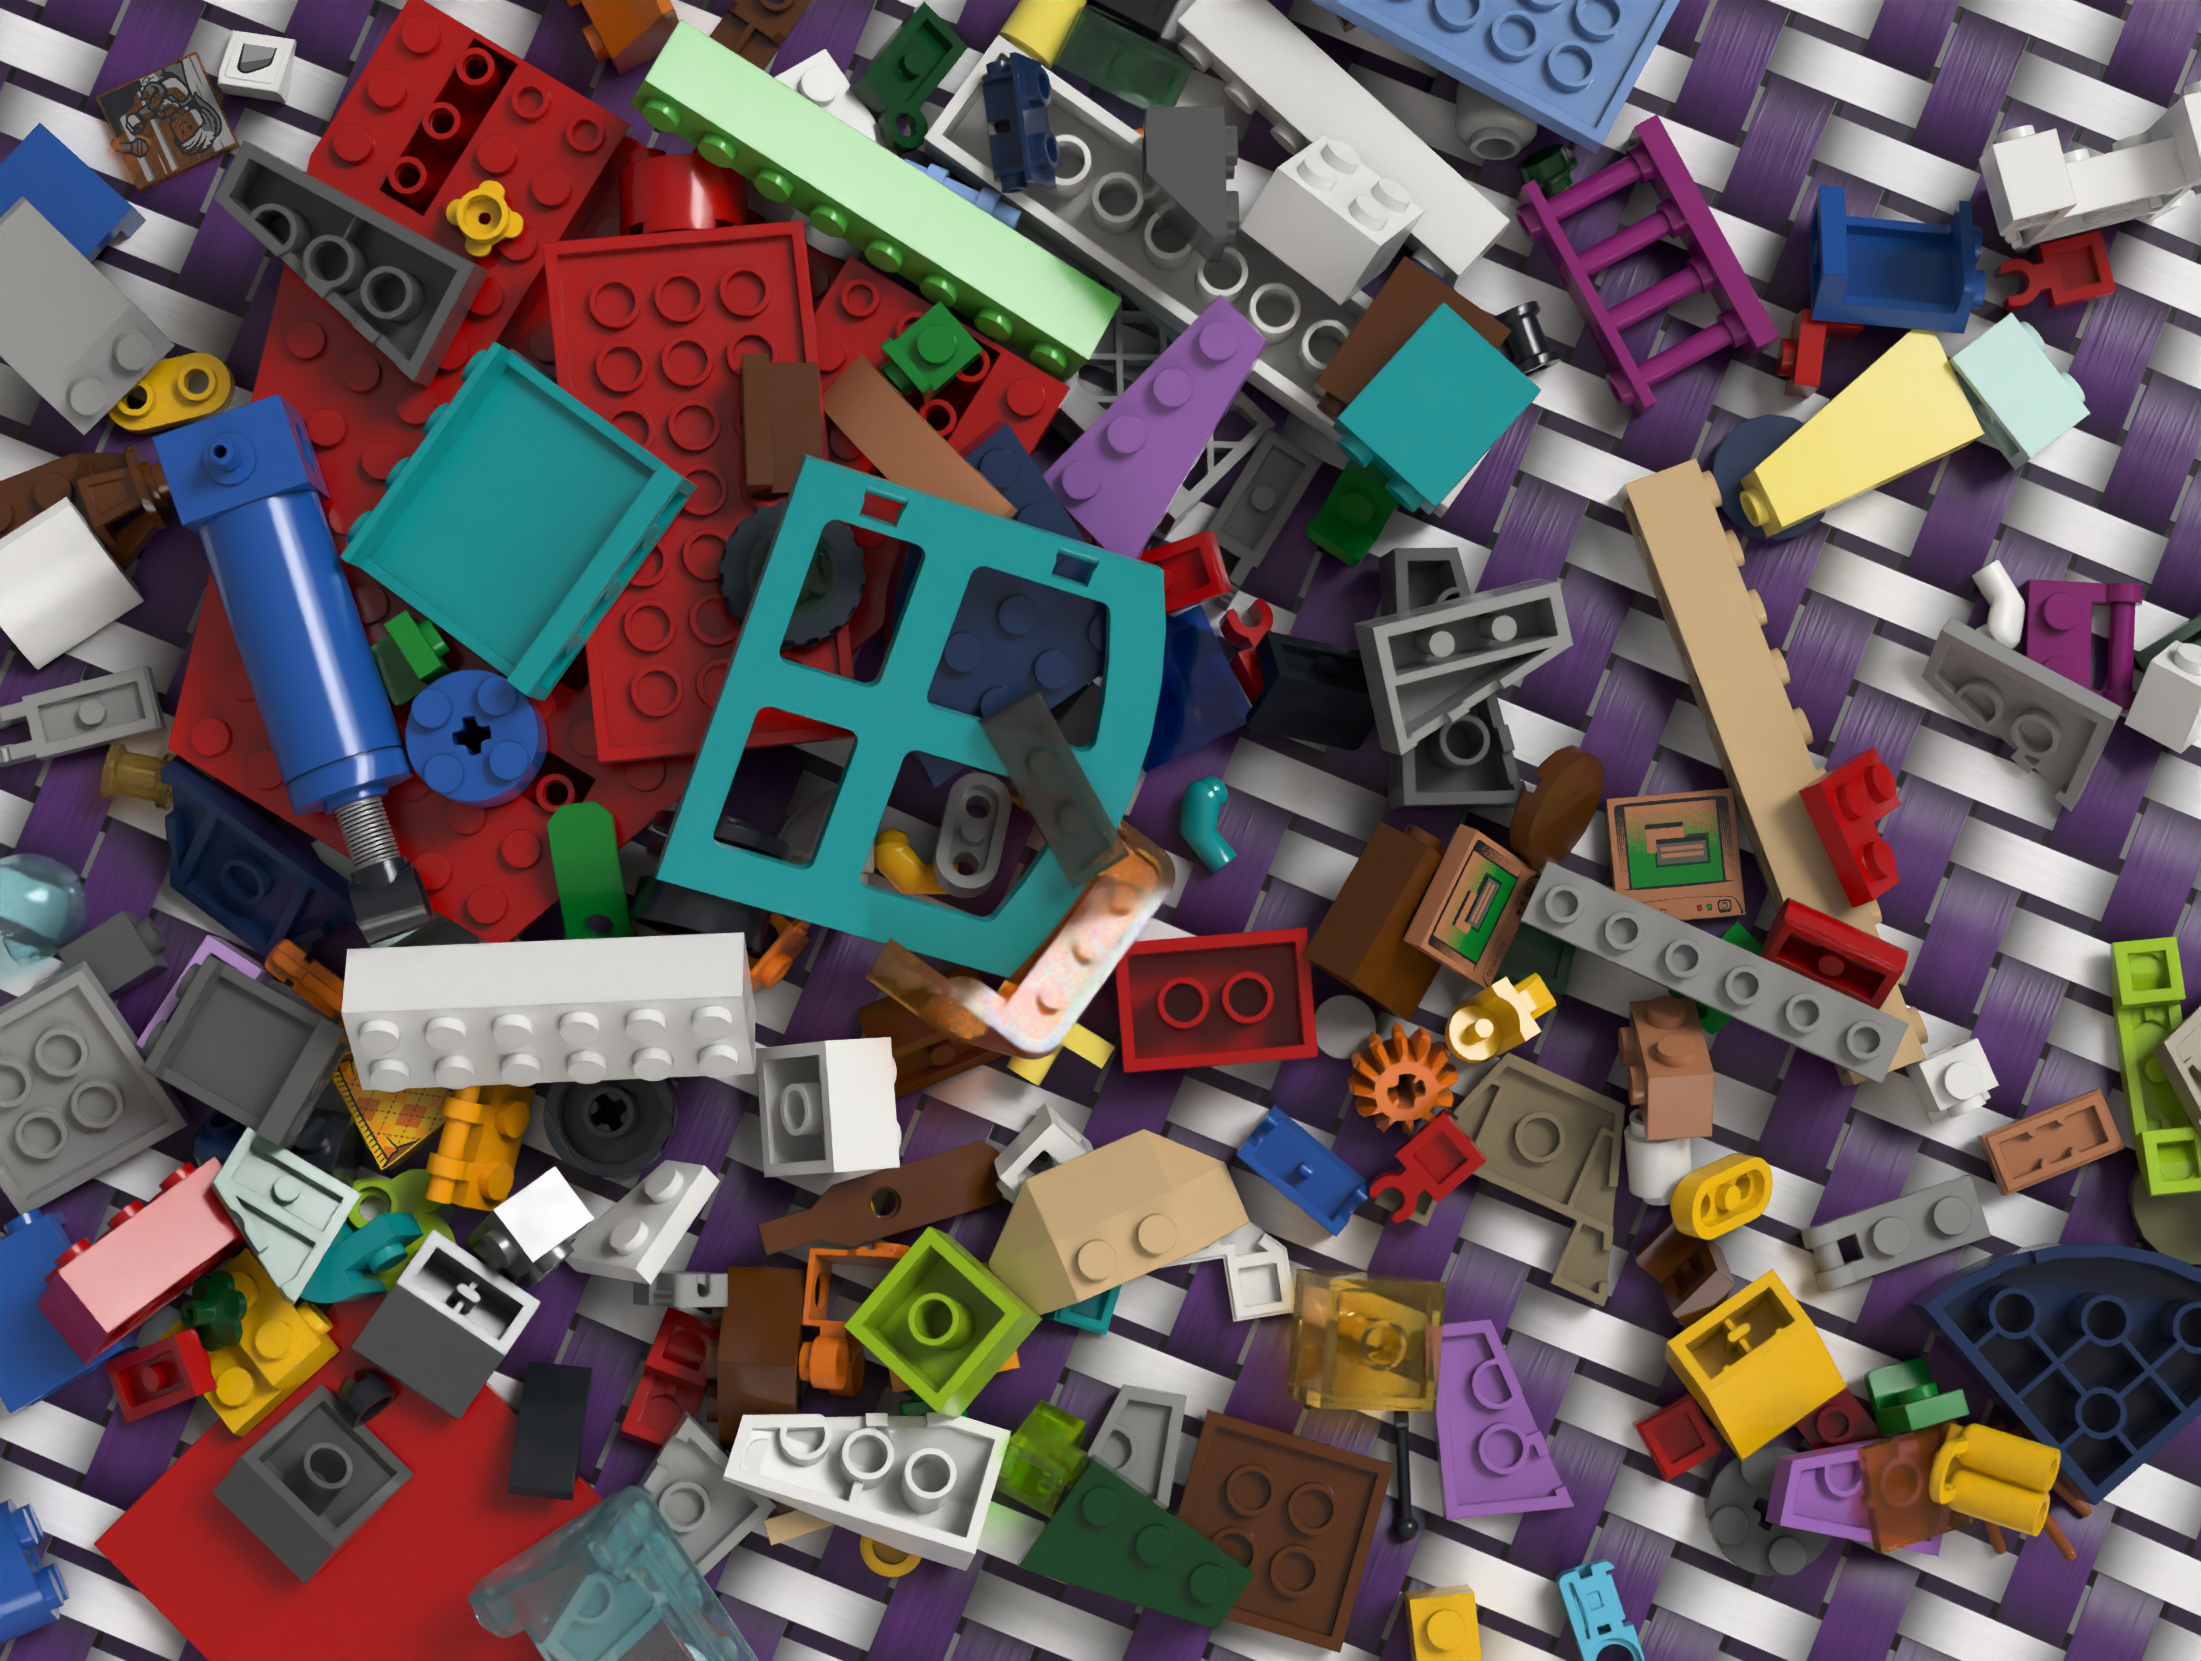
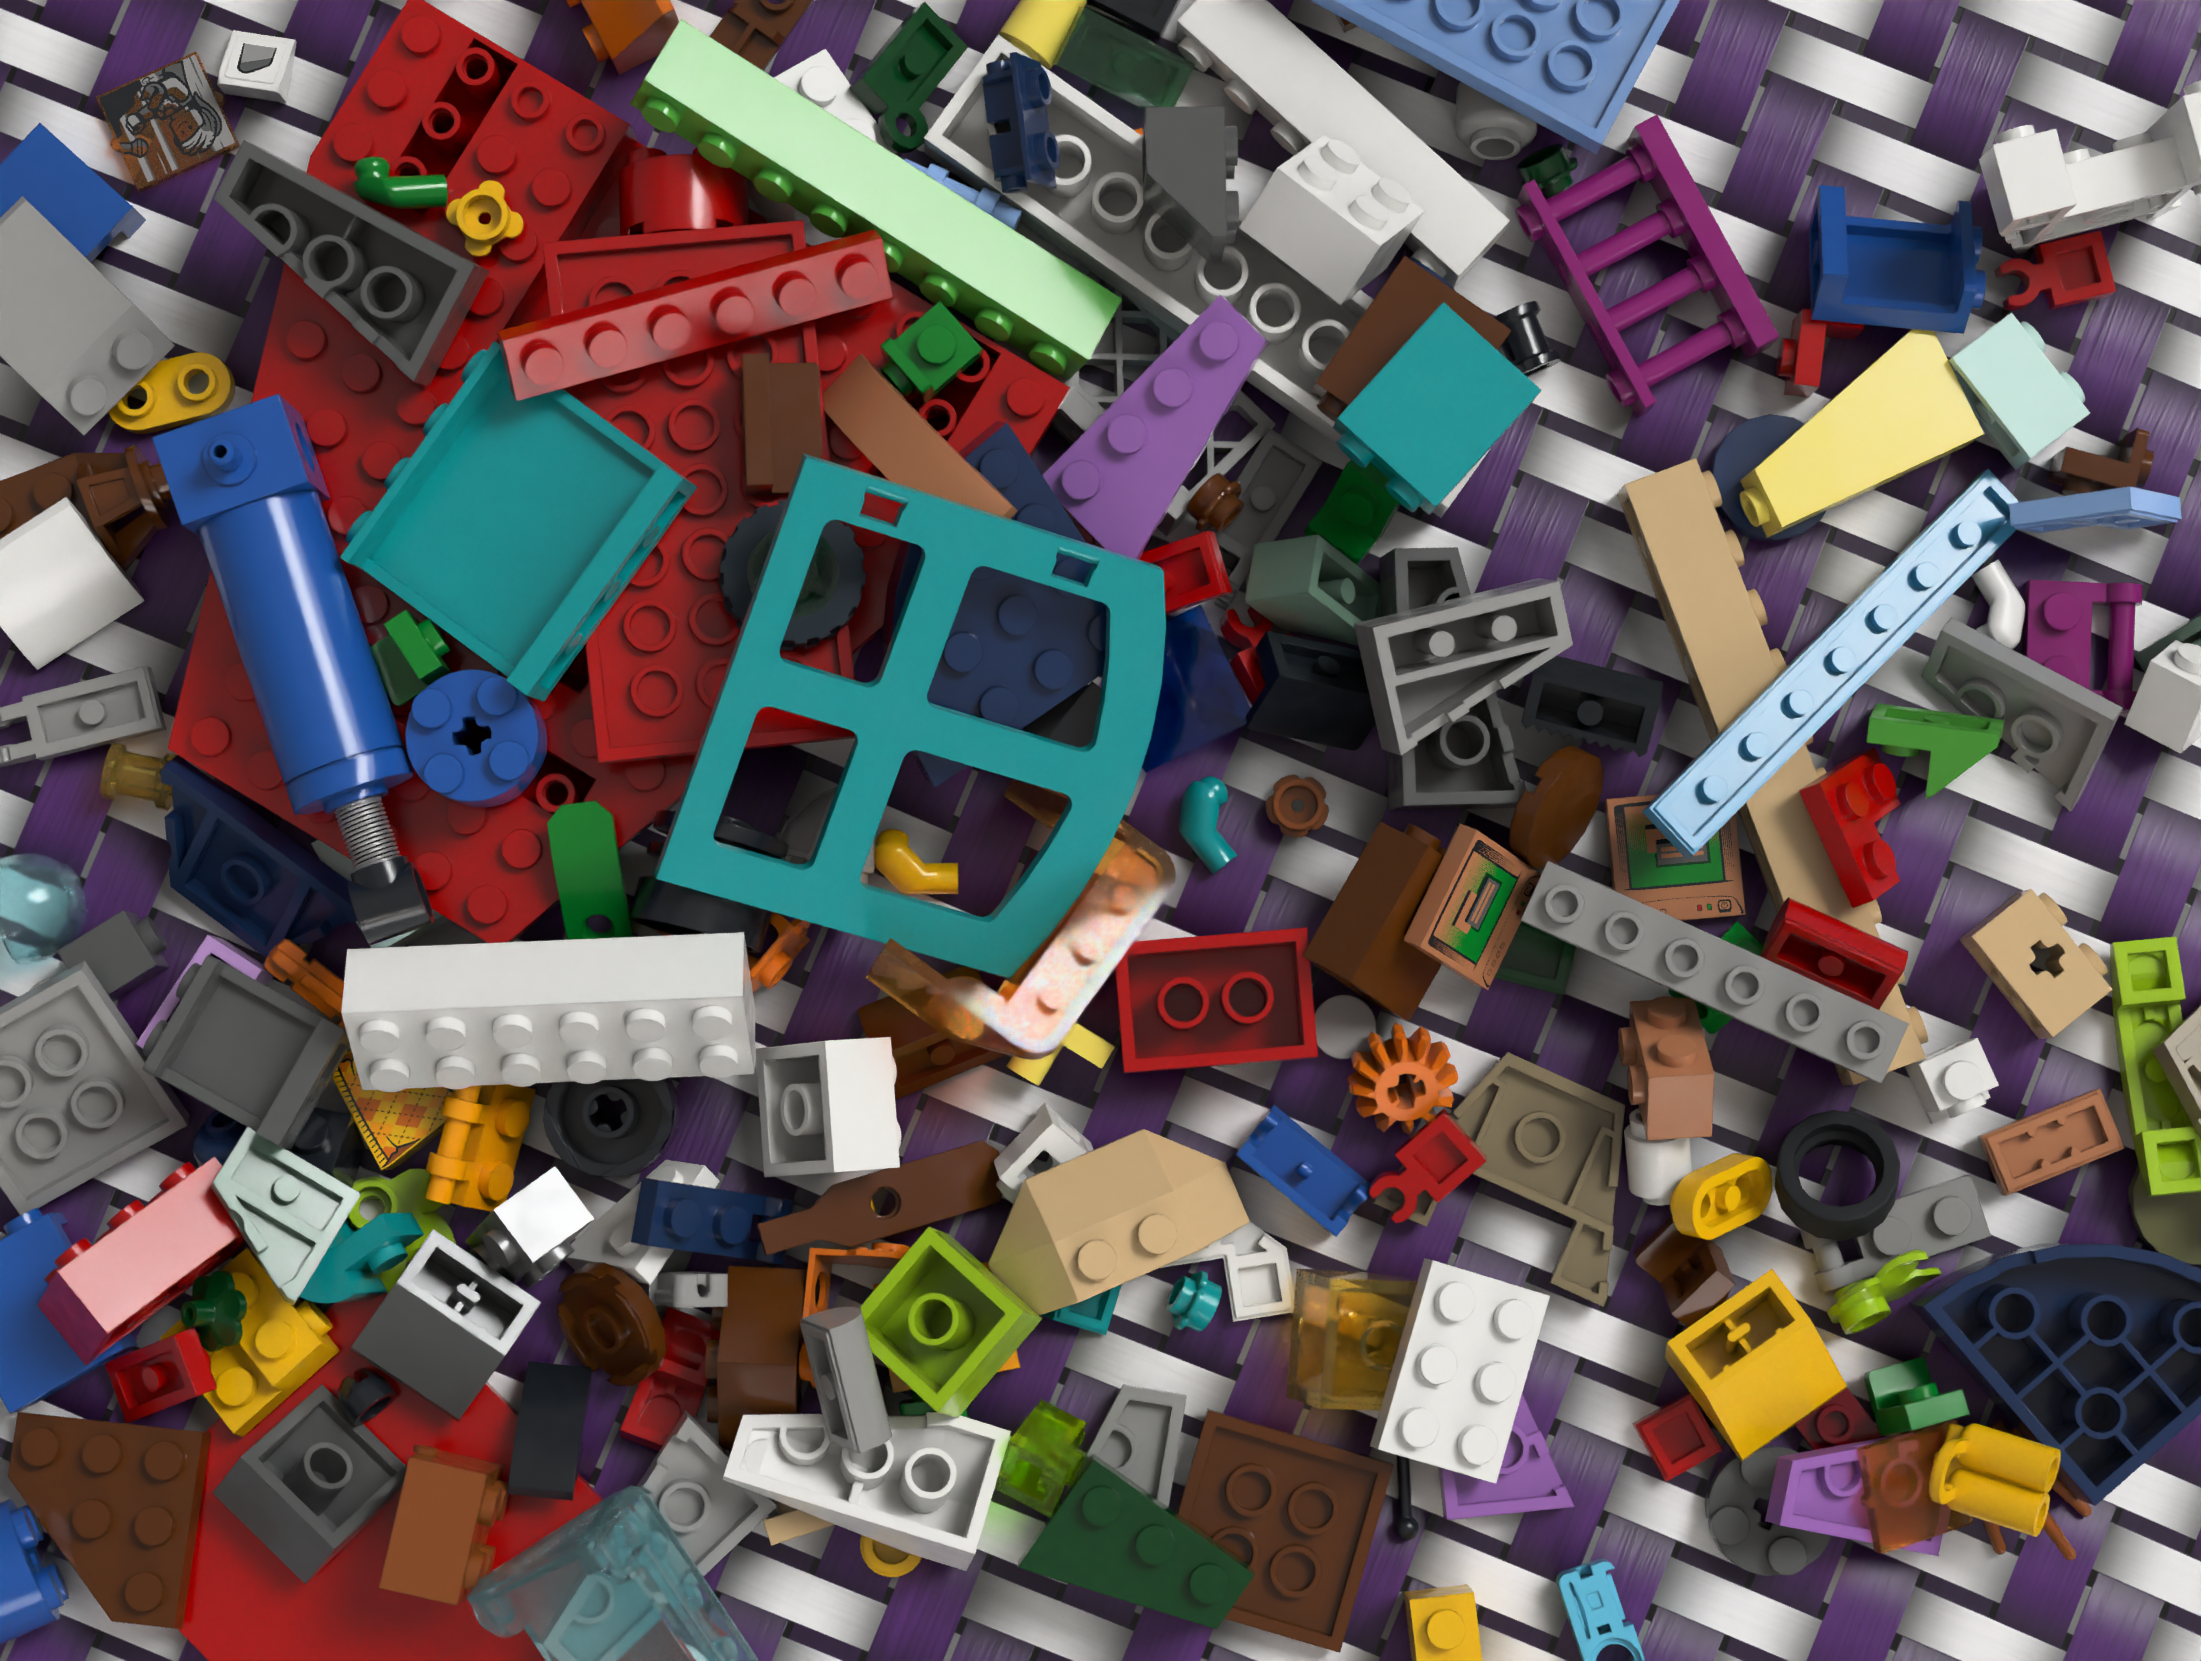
light grey plate [932,773,1012,898] -> none
clear smoke tile [977,687,1130,889] -> none
yellow hips [1445,972,1556,1063] -> none
none -> reddish brown plate [8,1412,211,1629]
none -> green arm [353,157,448,209]
none -> dark orange brick [379,1444,509,1606]
none -> plate [497,229,893,401]
none -> reddish brown tile [557,1262,666,1386]
none -> dark blue plate [631,1177,795,1264]
none -> light grey brick [800,1307,892,1454]
none -> teal plate [1166,1271,1222,1332]
none -> reddish brown plate [1186,473,1244,532]
none -> sand green slope [1245,535,1381,646]
none -> dark orange plate [1266,775,1329,837]
none -> white plate [1370,1258,1550,1484]
none -> black brick [1521,656,1664,757]
none -> tile [1642,469,2019,858]
none -> black tyre [1774,1110,1901,1241]
none -> lime plate [1827,1249,1942,1334]
none -> bright green slope [1867,703,2005,799]
none -> tan brick [1959,889,2113,1039]
none -> light blue tile [2009,487,2182,533]
none -> reddish brown bracket [2046,428,2154,496]

